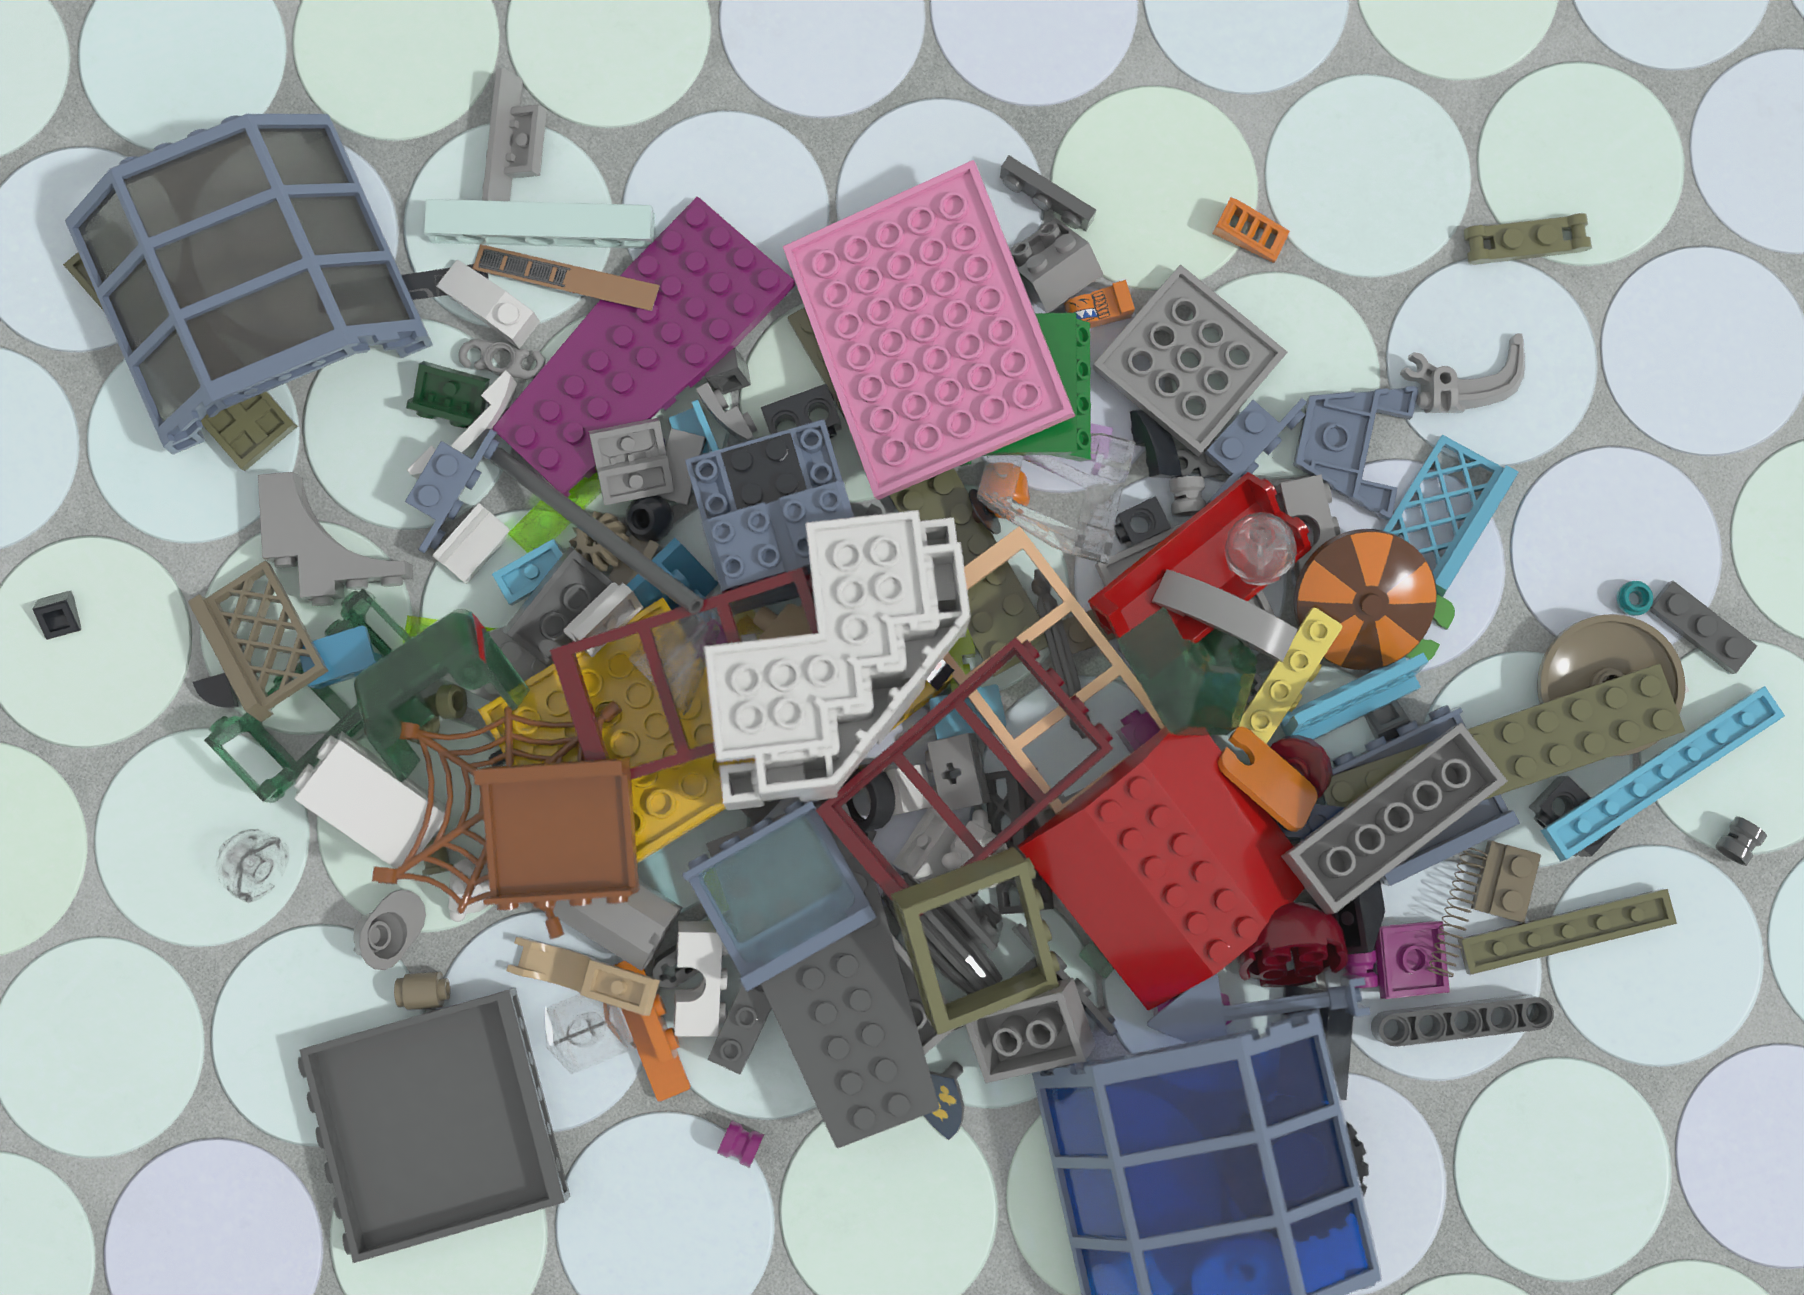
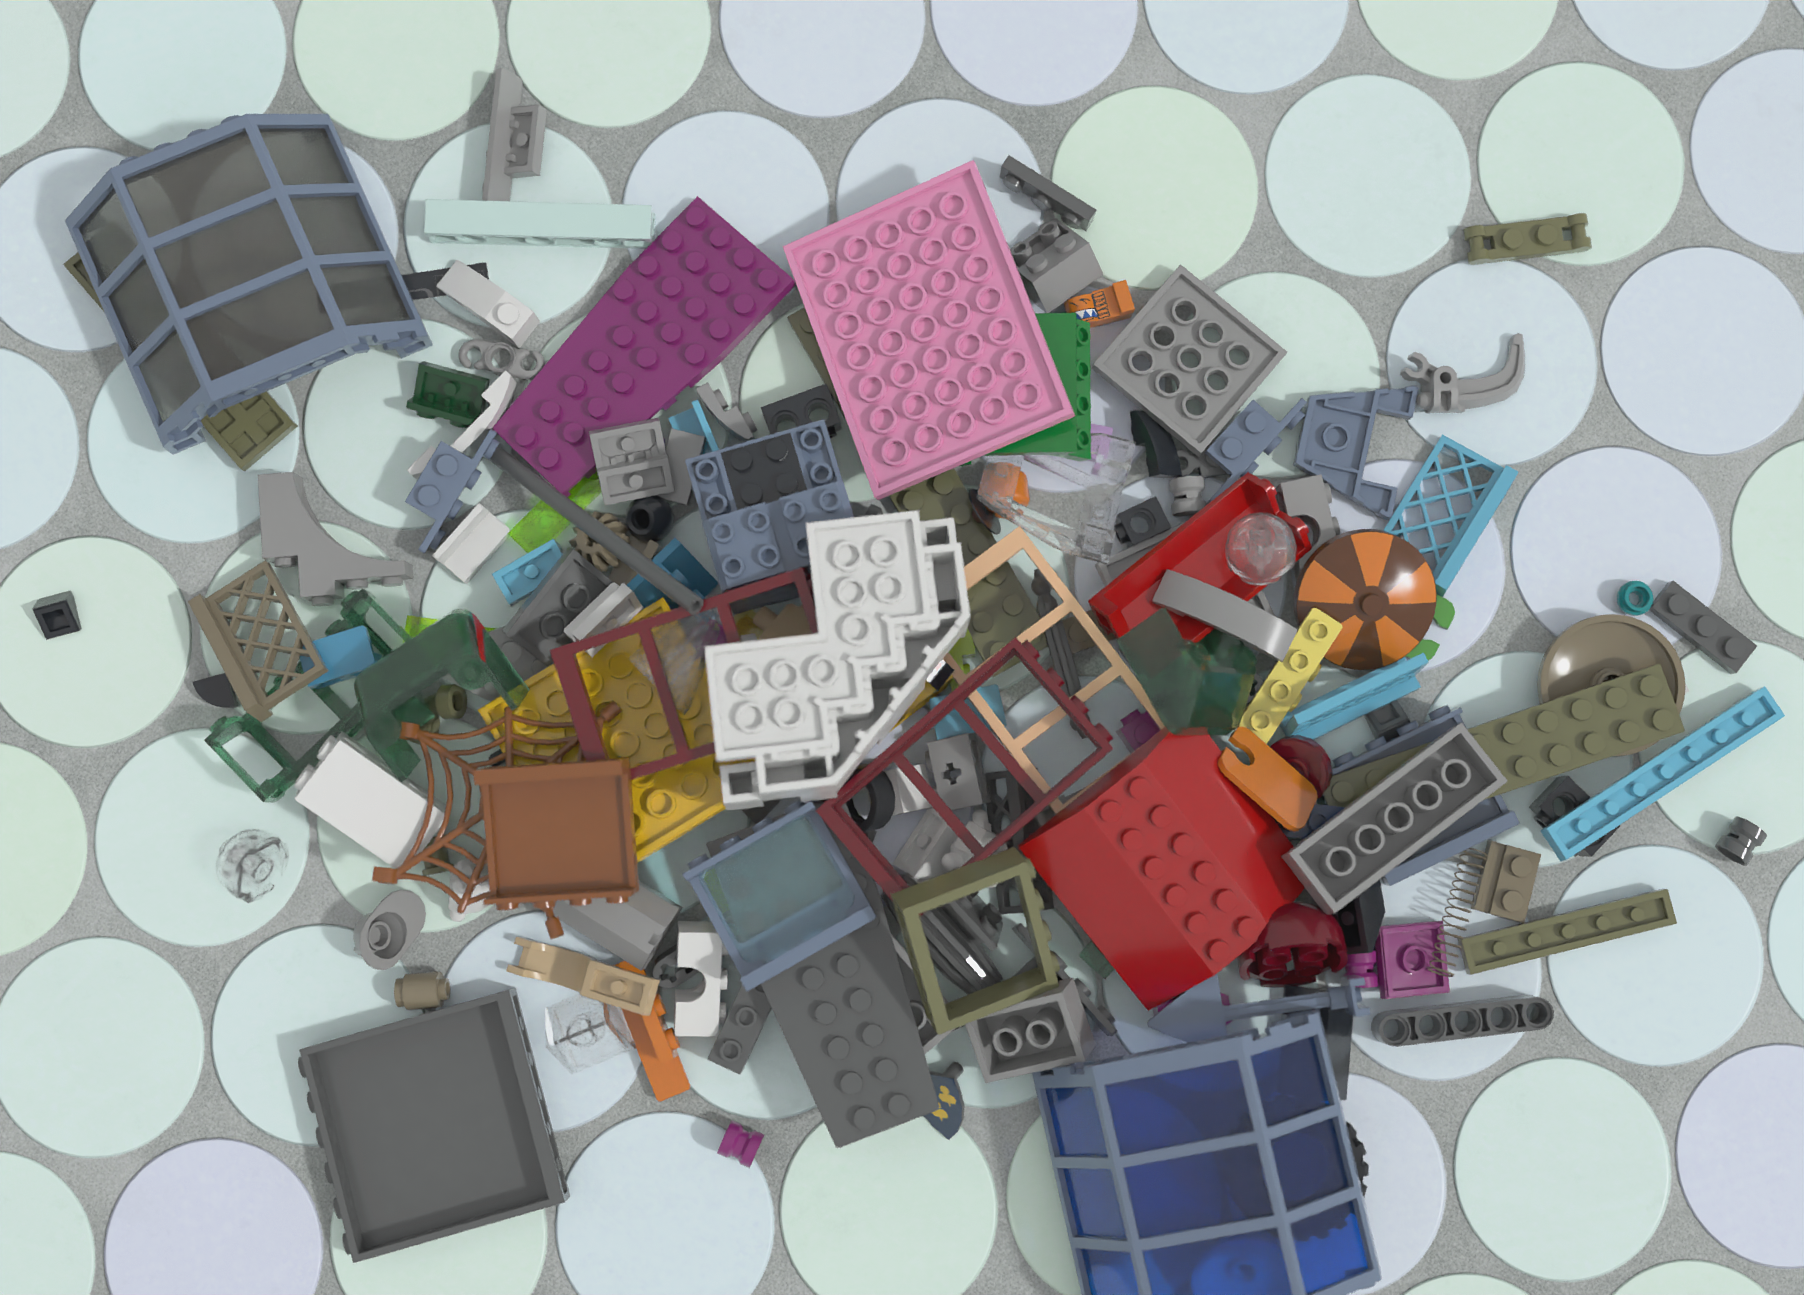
medium nougat sticker [472,244,660,311] -> none
dark grey slope [705,348,751,395] -> none
orange slope [1212,197,1290,263] -> none

